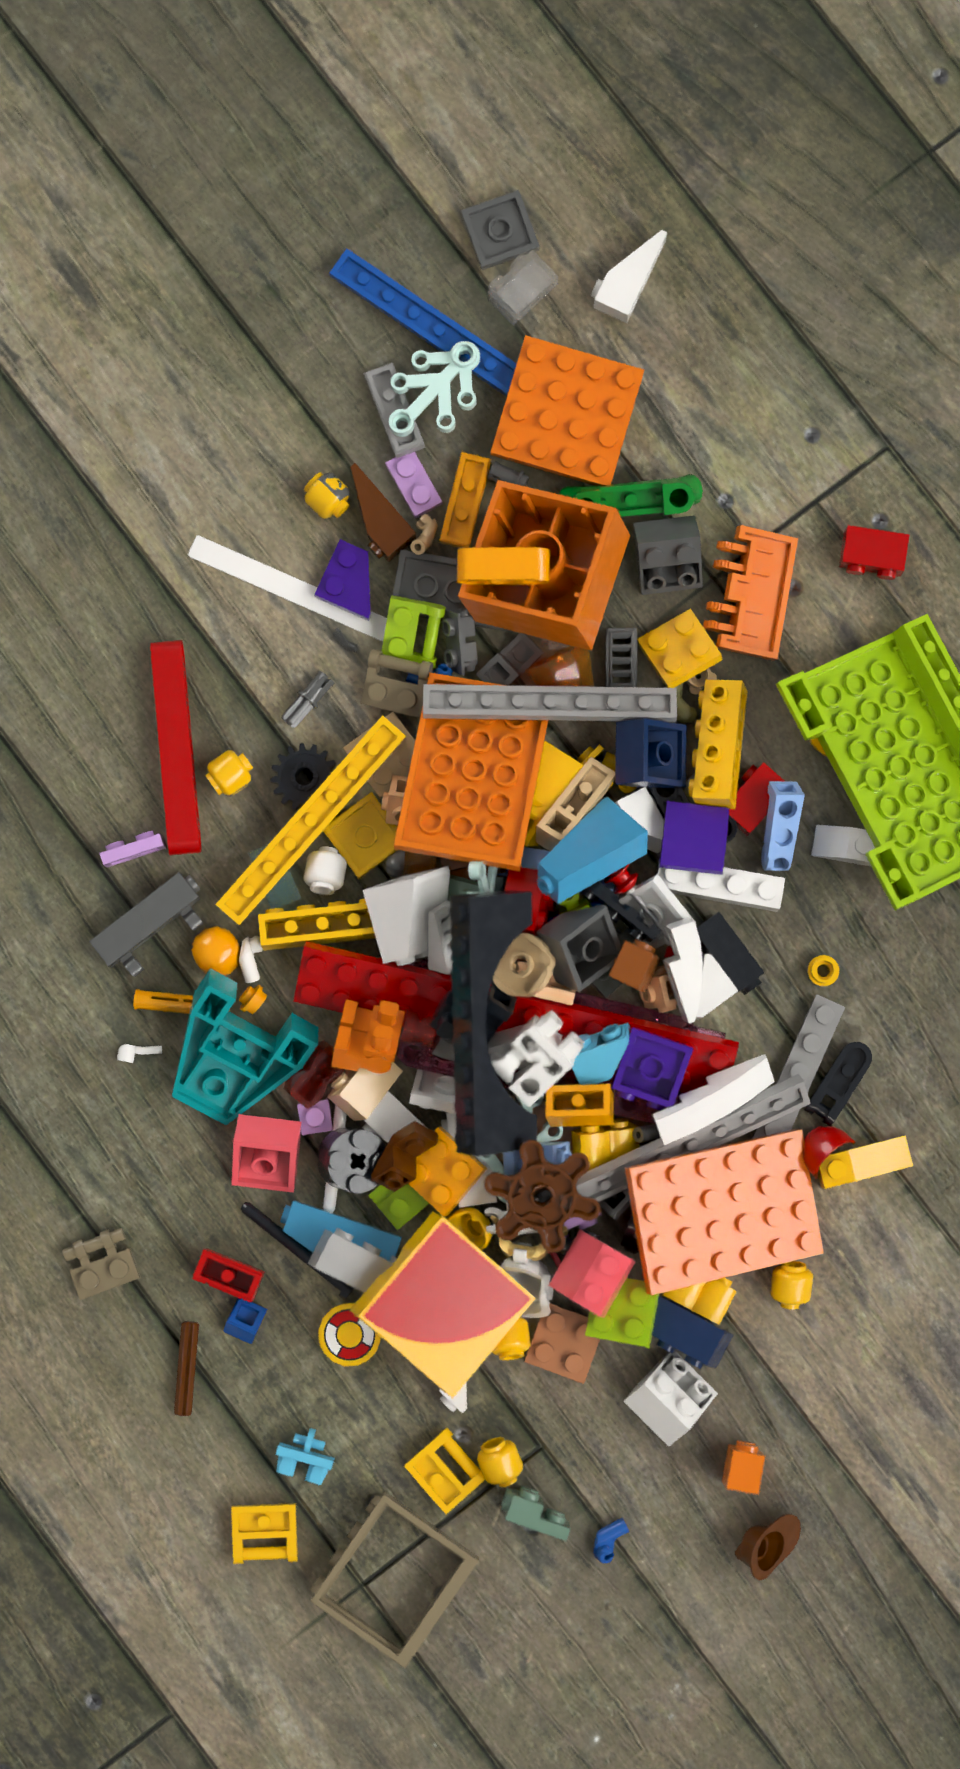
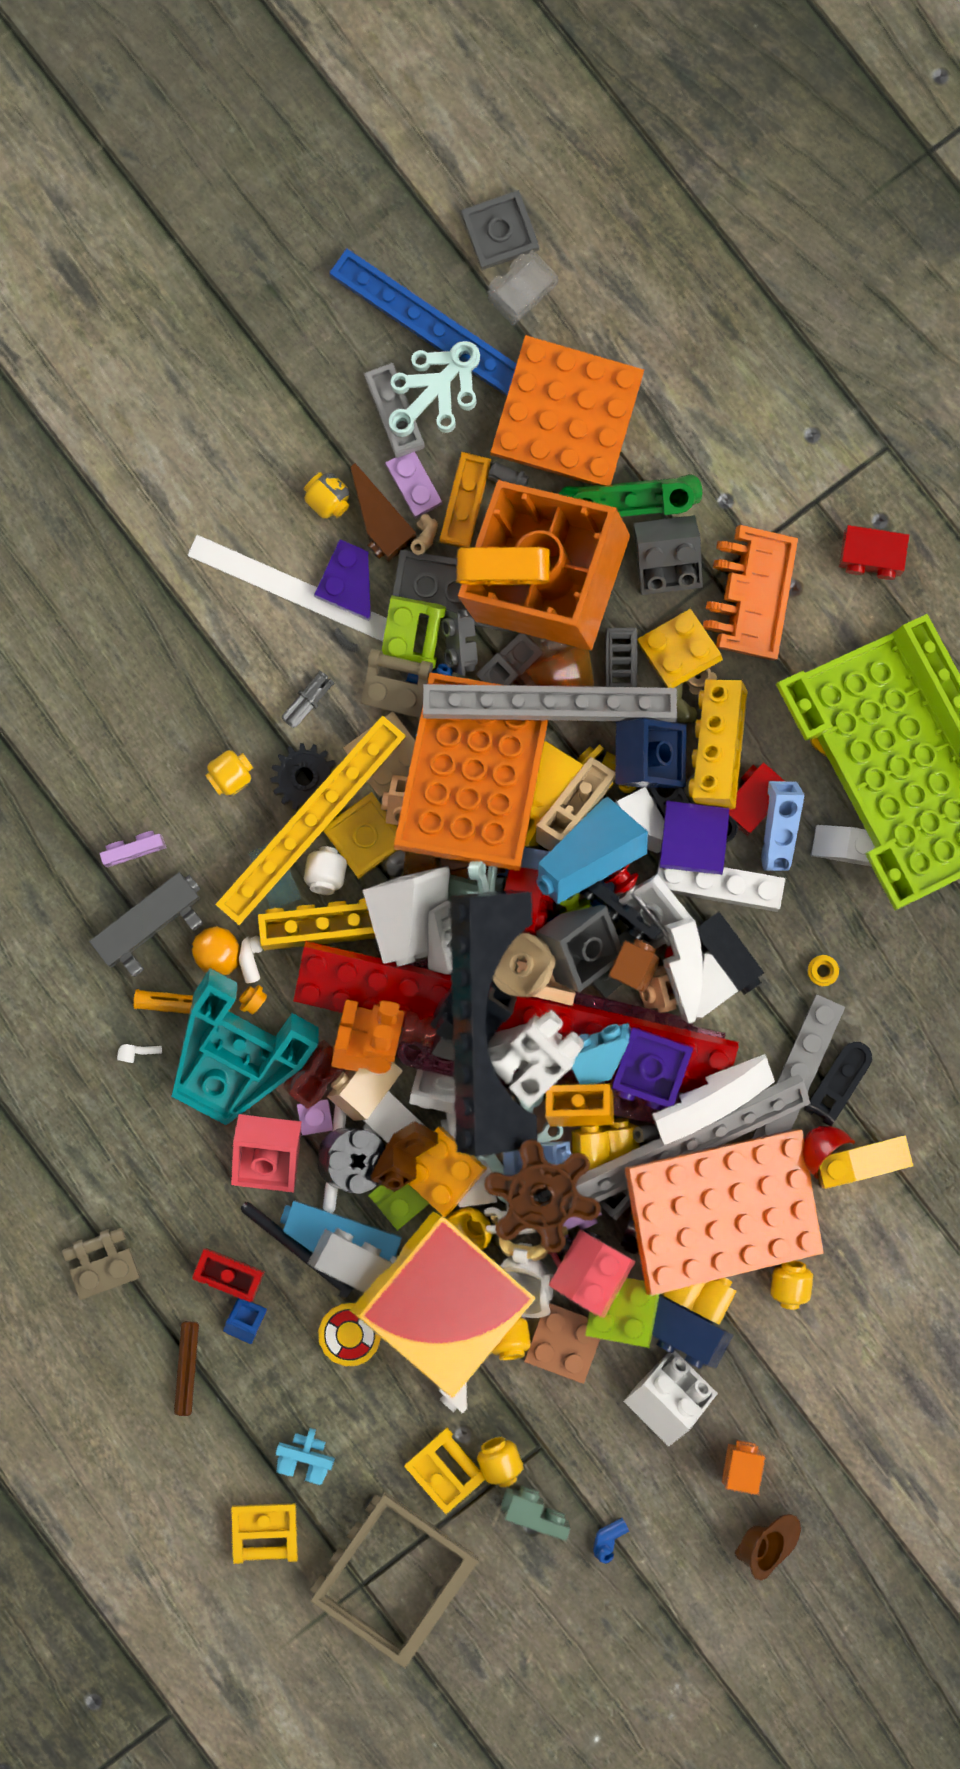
red beam [150,640,202,856] -> none
white slope [591,230,667,323] -> none

